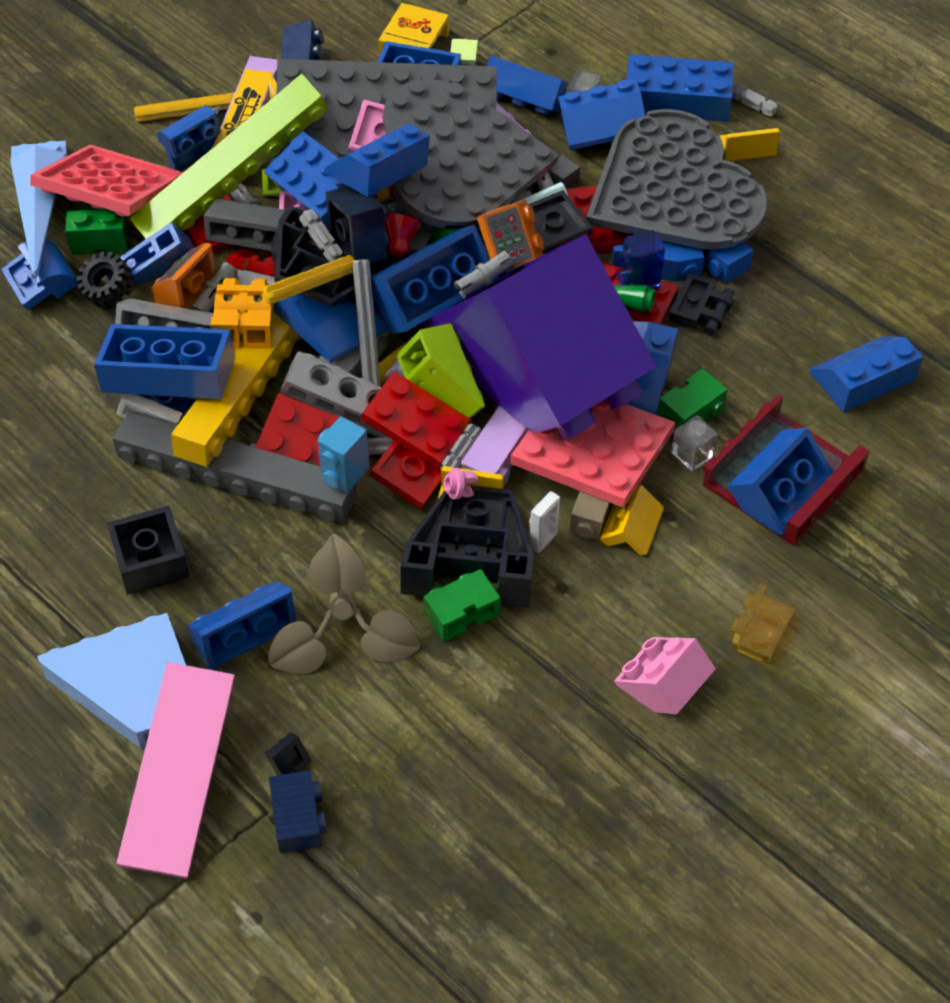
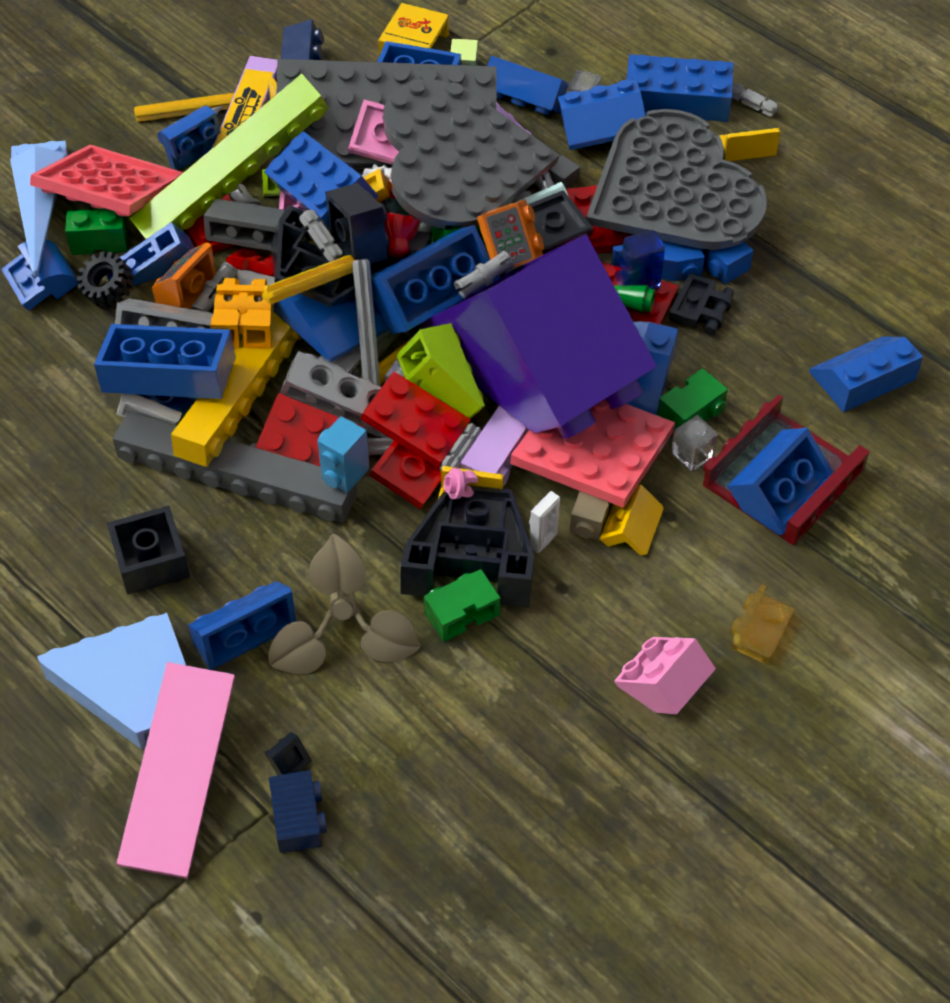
blue slope [324,124,430,197] -> none

